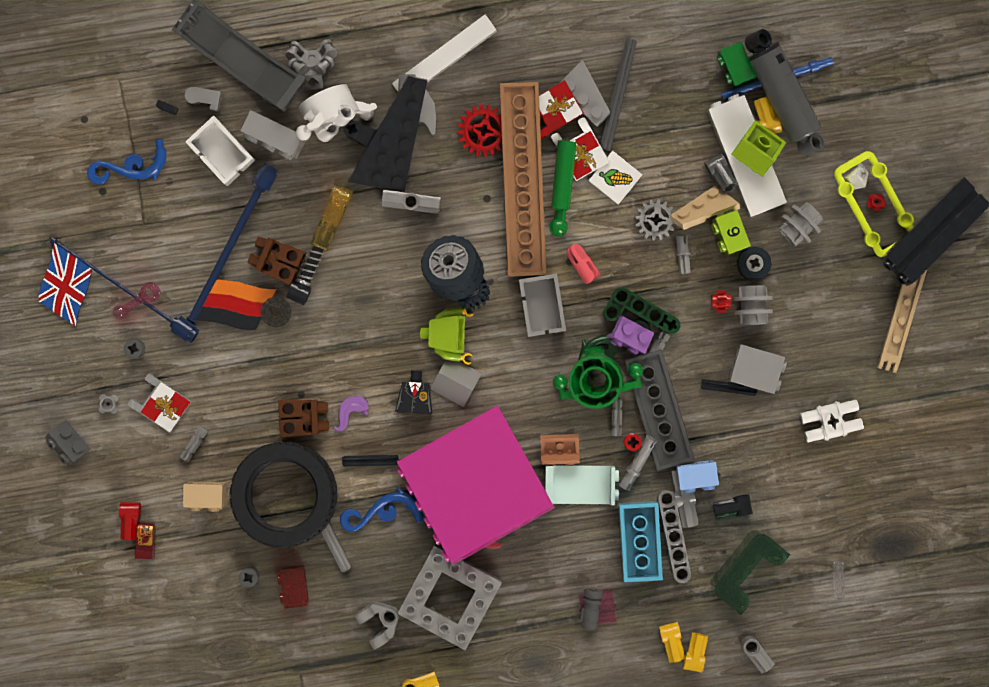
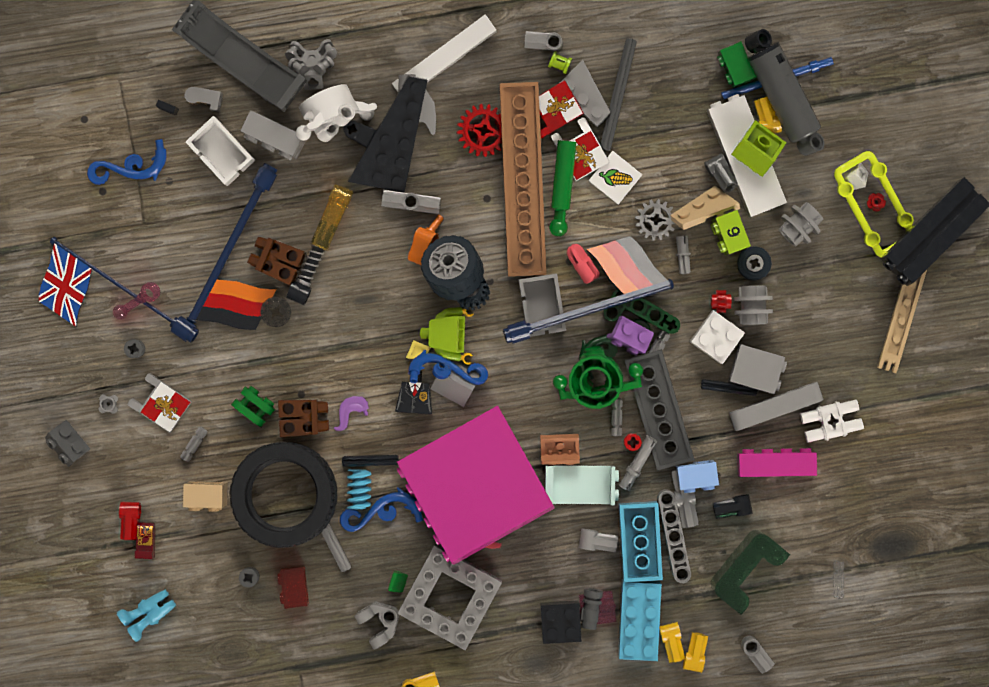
none -> medium azure piece [117,589,176,642]
none -> green brick [231,385,276,428]
none -> medium azure piece [347,469,371,509]
none -> green slope [388,570,408,593]
none -> light yellow tile [406,340,431,359]
none -> orange beam [408,215,444,265]
none -> blue plant [408,350,488,385]
none -> flag [503,236,674,344]
none -> light grey piece [524,31,563,52]
none -> black brick [540,600,582,644]
none -> lime bush [548,51,572,74]
none -> light grey piece [578,528,618,553]
none -> medium azure brick [618,579,662,661]
none -> white brick [689,310,745,364]
none -> light grey beam [729,382,824,431]
none -> dark pink brick [737,448,817,477]

